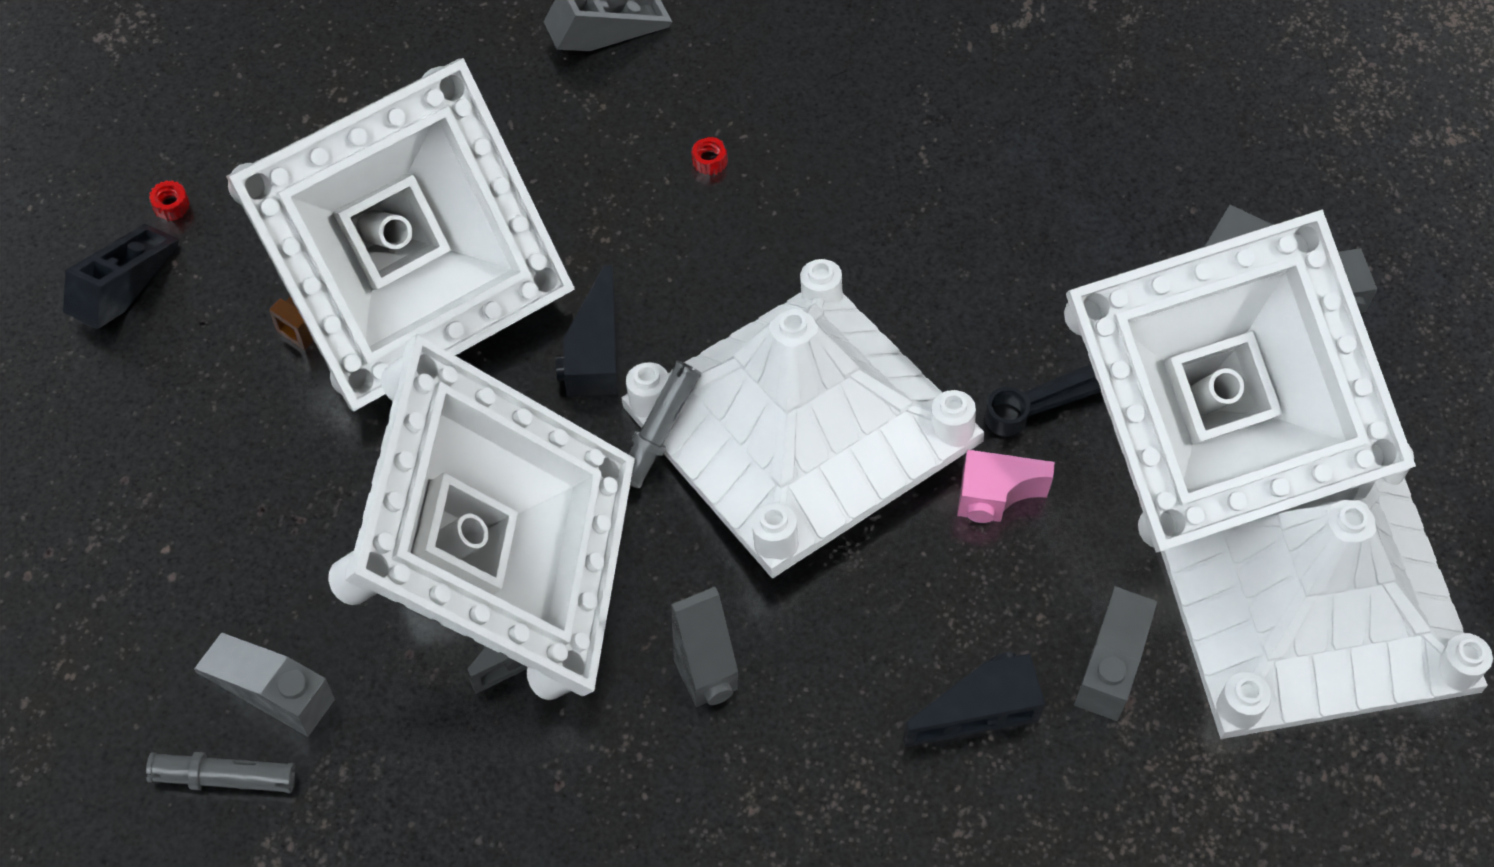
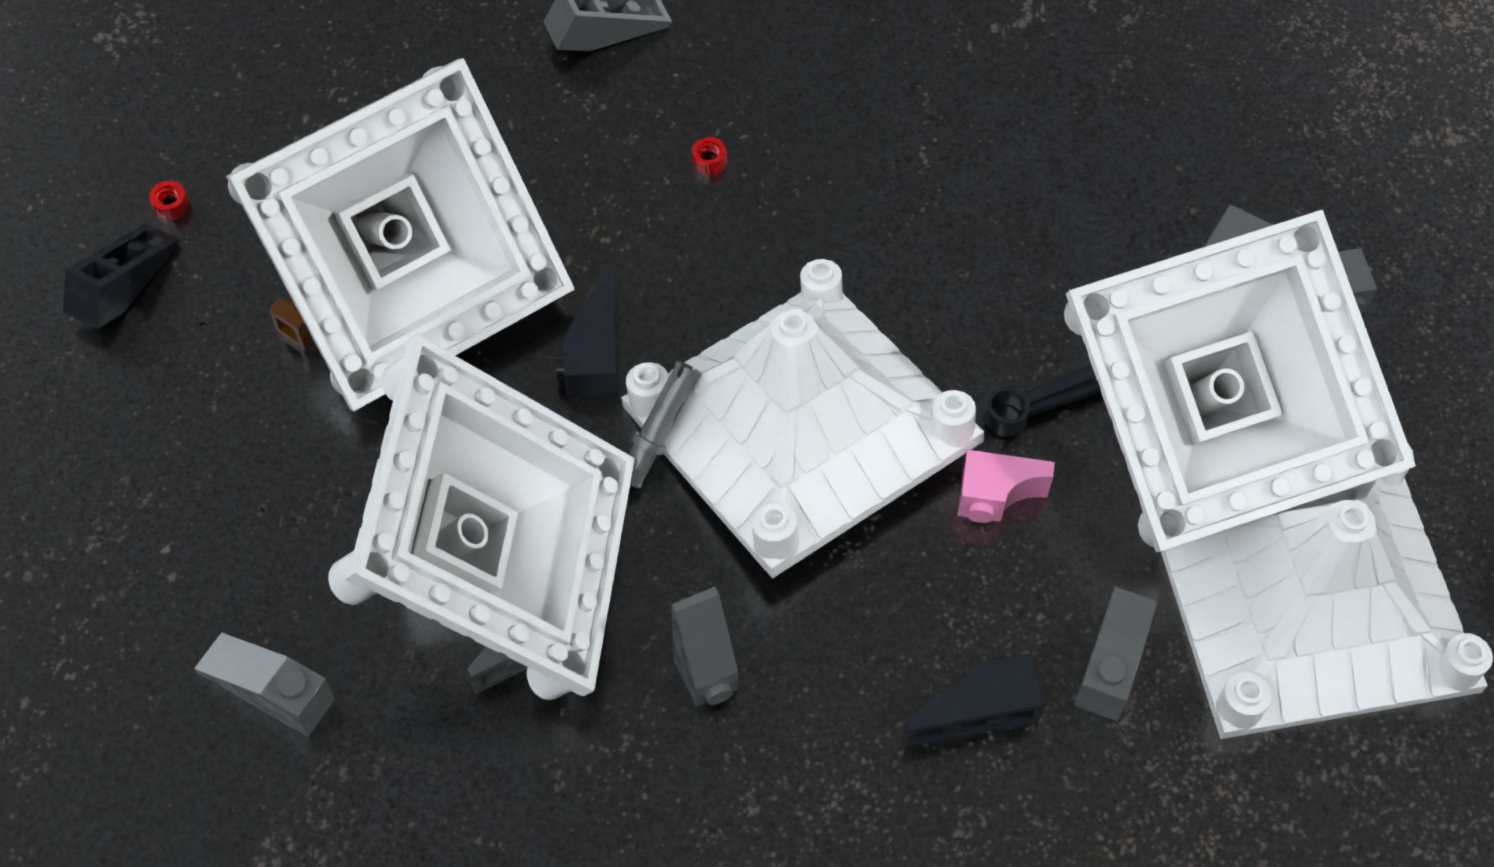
dark grey pin [146,752,295,793] -> none

